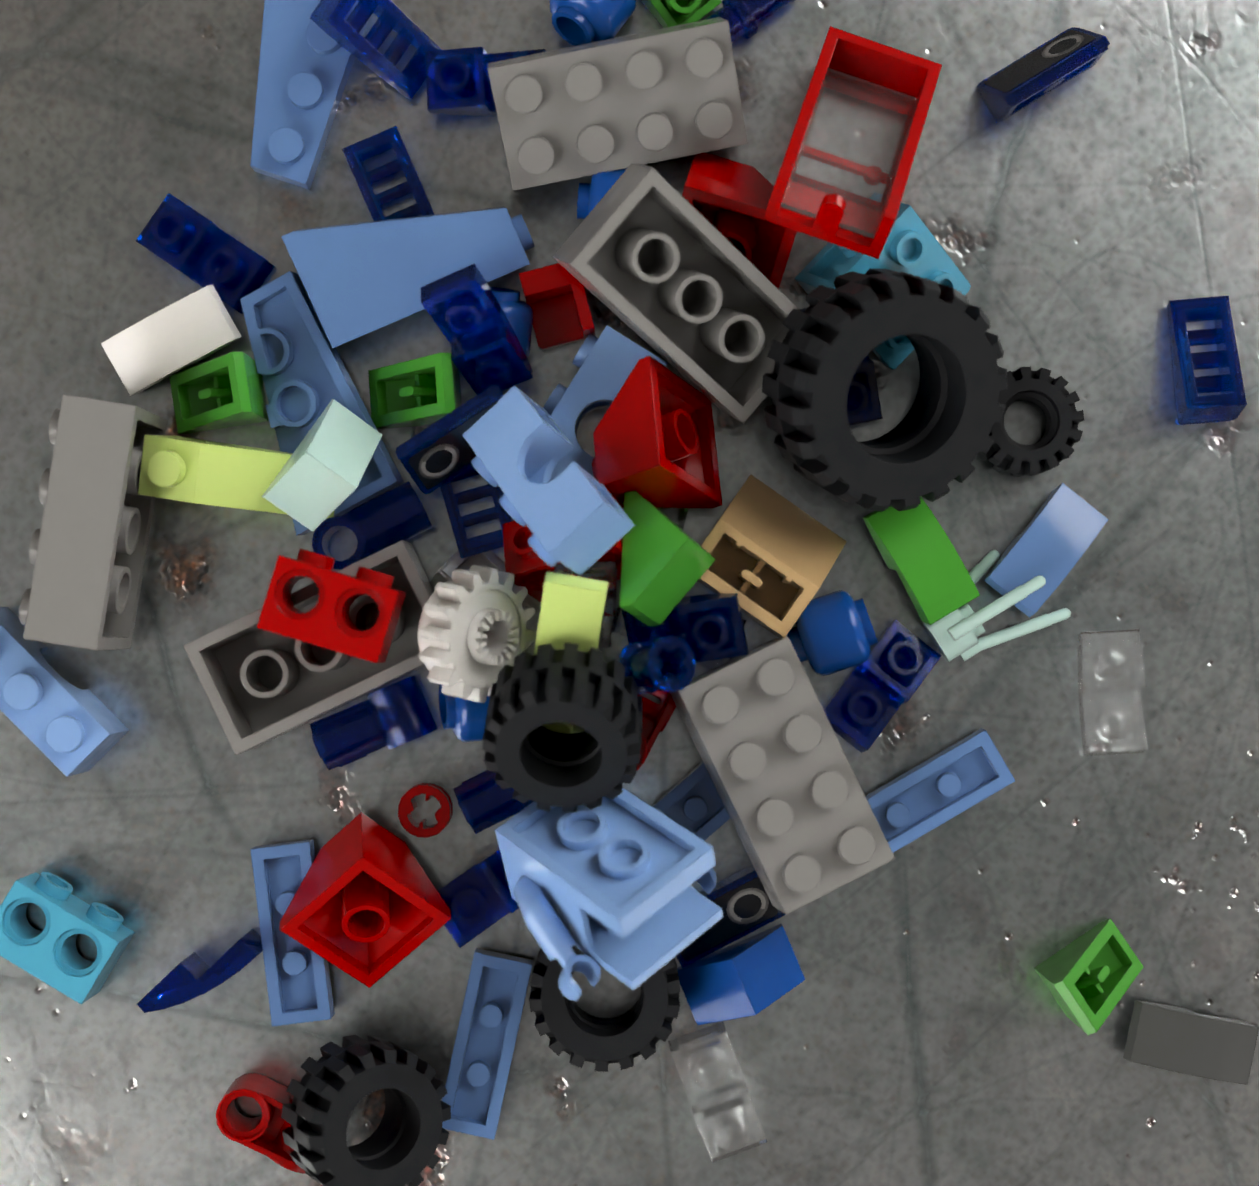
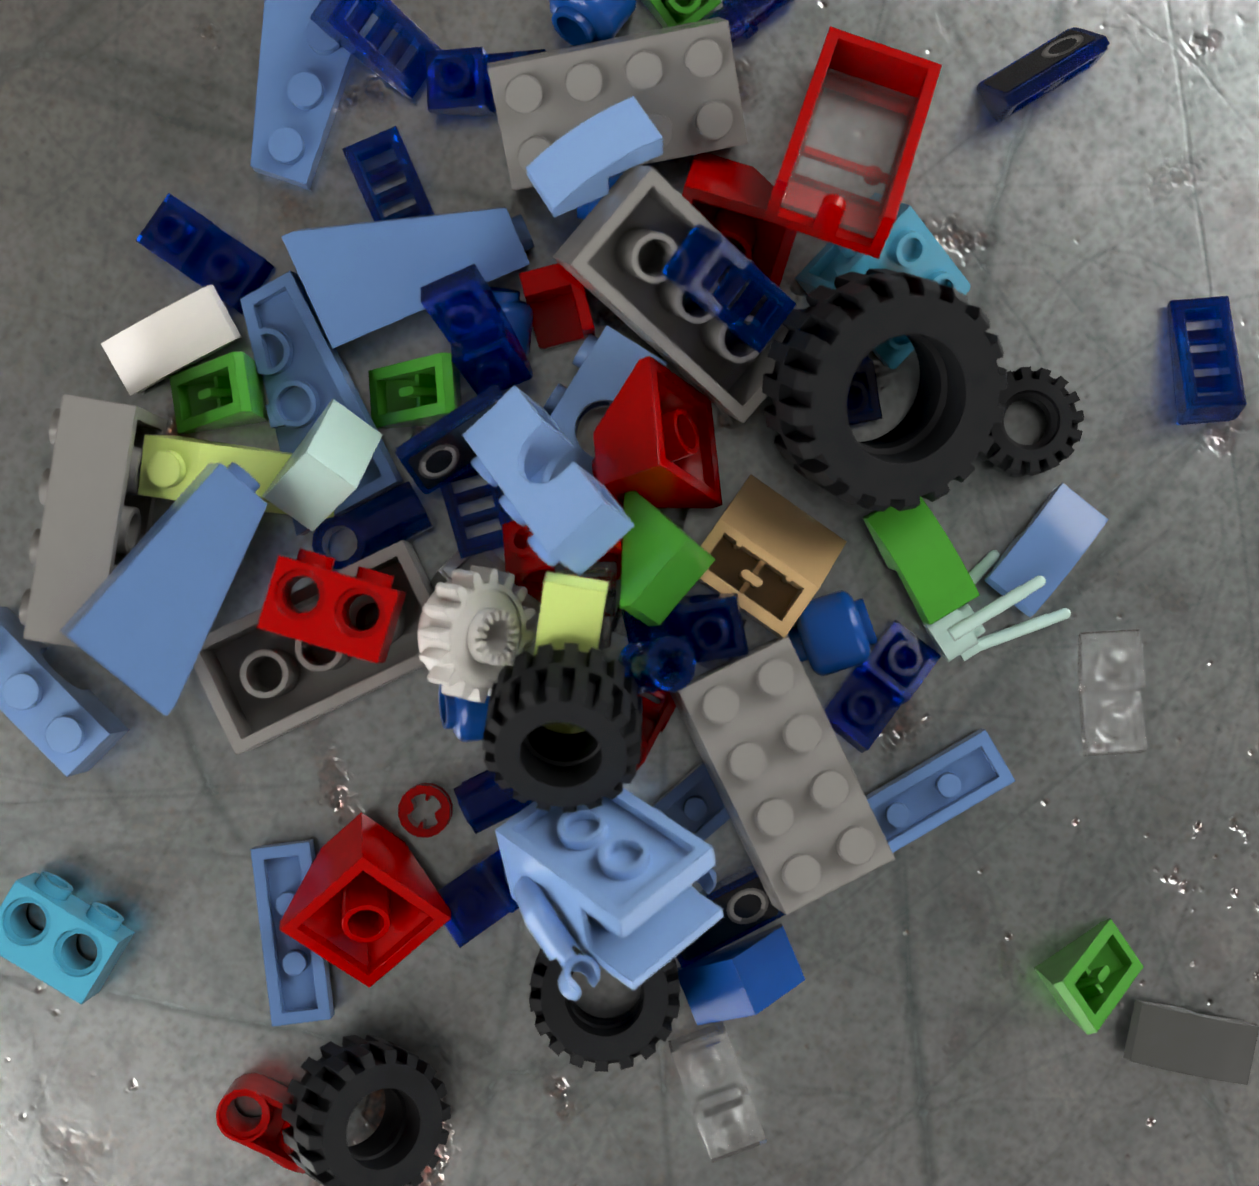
clear blue slope [137,929,263,1013] -> none
clear blue piece [309,675,438,770] -> none
medium blue plate [442,948,534,1140] -> none
none -> medium blue slope [60,462,268,716]
none -> light blue slope [526,96,663,217]
none -> clear blue slope [662,224,796,353]

